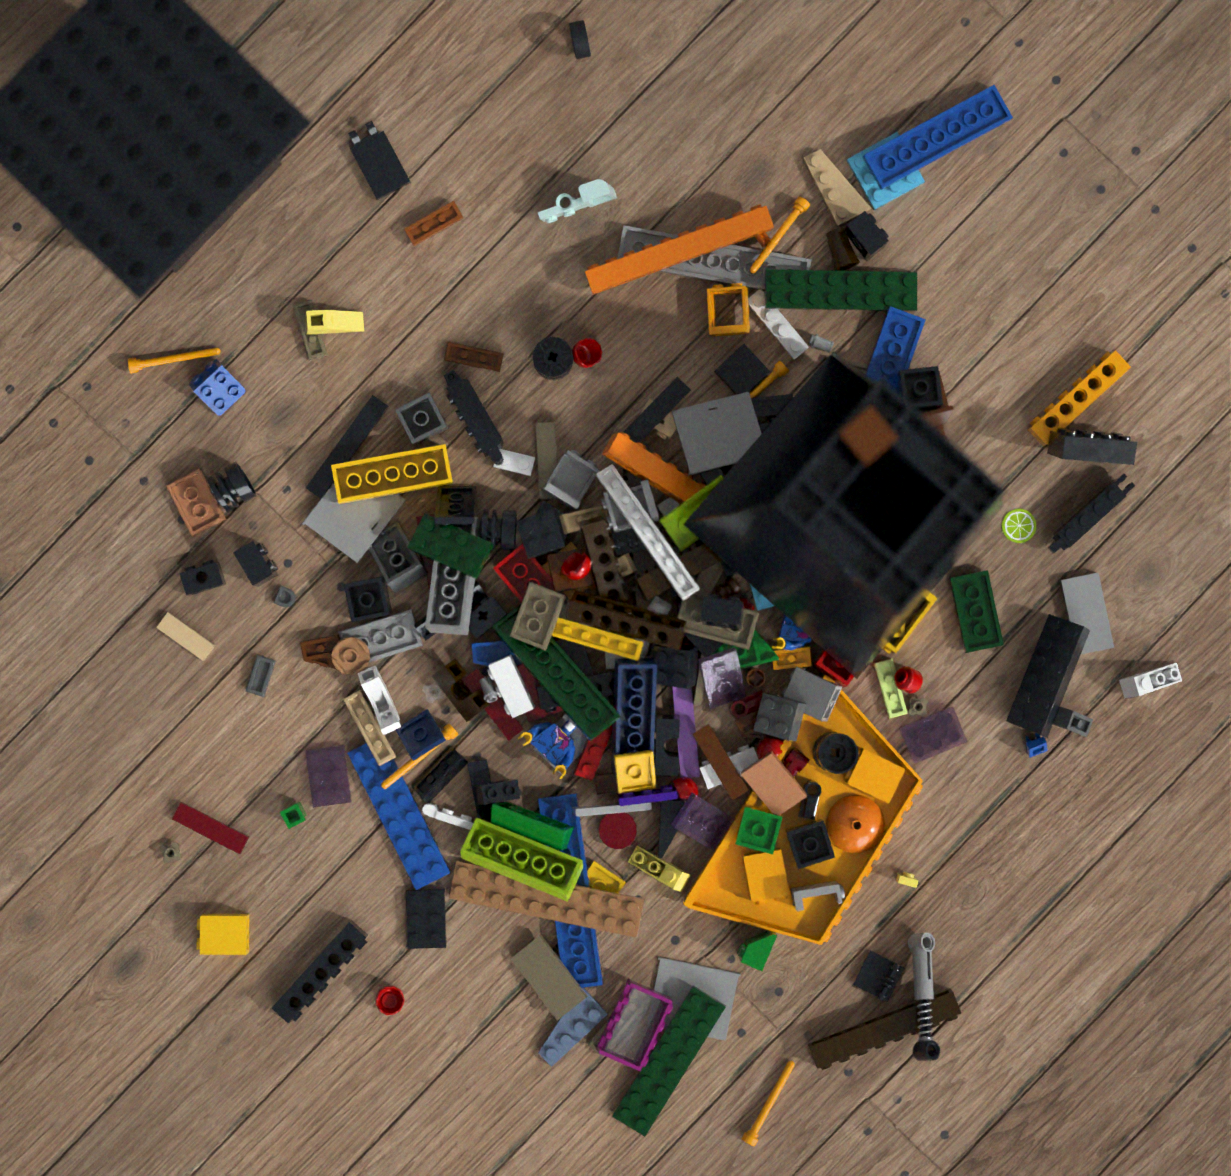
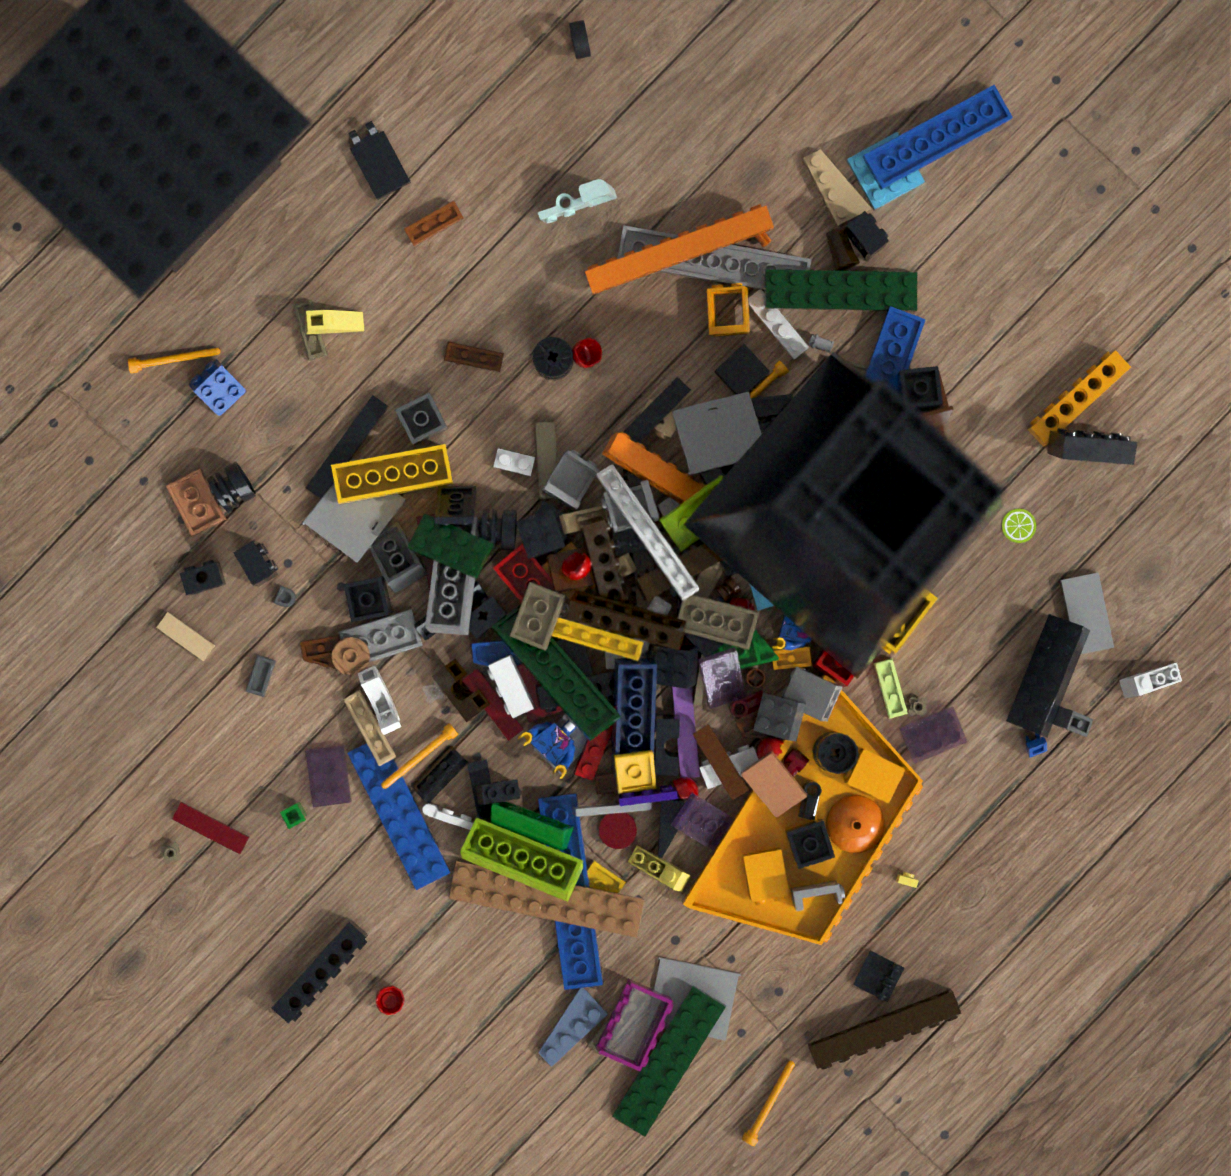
yellow brick [197,914,249,955] -> none
dark blue plate [395,709,446,761] -> none
black plate [406,889,447,949] -> none
black hinge [444,370,504,465] -> none
light grey pin [479,677,498,703] -> none
dark tan tile [511,935,588,1020] -> none
black brick [701,594,744,630] -> none
green plate [735,807,783,854] -> none
green slope [737,930,777,971] -> none
light orange piece [749,197,810,274] -> none
reddish brown tile [838,406,898,466] -> none
red head [894,666,923,694] -> none
piece [908,932,940,1061] -> none
dark green plate [949,570,1004,653] -> none
black hinge [1048,474,1135,554] -> none

